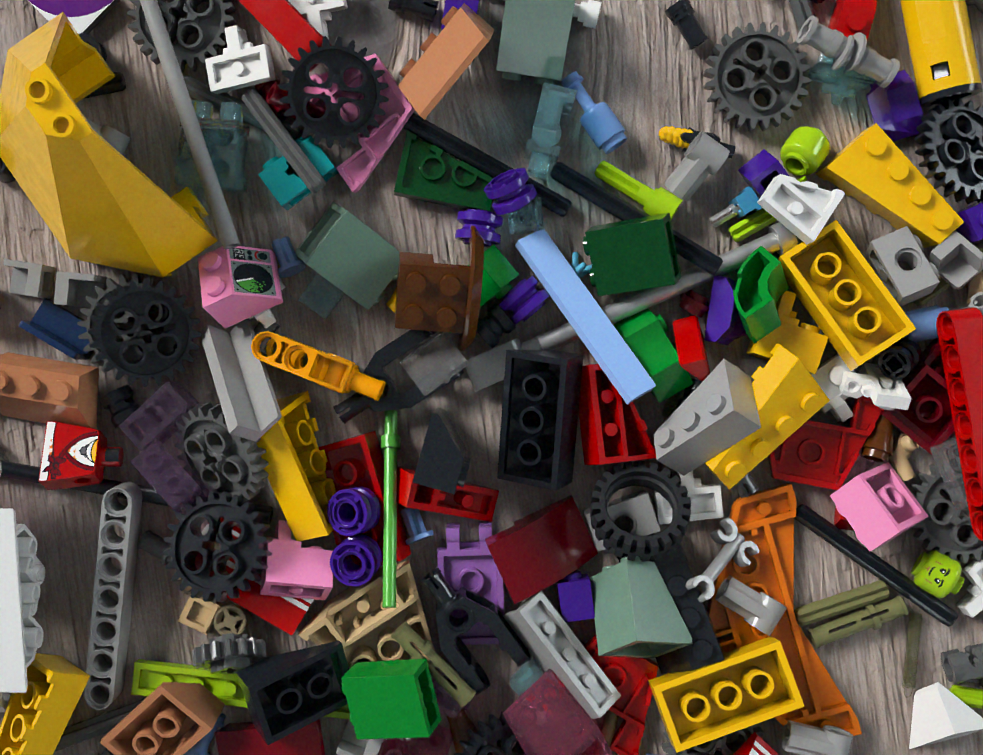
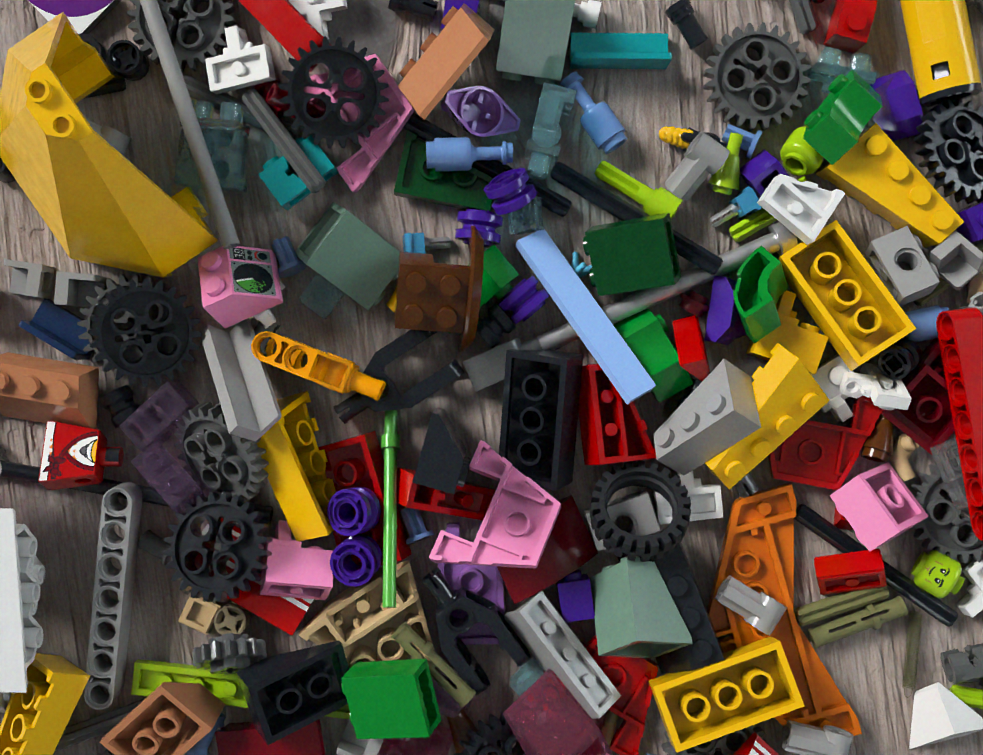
clear piece [400,332,469,396] -> none
light grey bar [686,518,760,602] -> none
light grey piece [796,15,900,88] -> none
none -> black wheel [107,40,150,81]
none -> dark azure piece [402,233,451,254]
none -> medium blue piece [426,137,513,172]
none -> bright pink wing [429,440,561,568]
none -> medium lavender hat [441,86,521,137]
none -> teal panel [570,33,672,69]
none -> lime cone [708,132,744,195]
none -> medium blue piece [721,124,763,159]
none -> green brick [803,69,883,165]
none -> red slope [814,549,887,595]

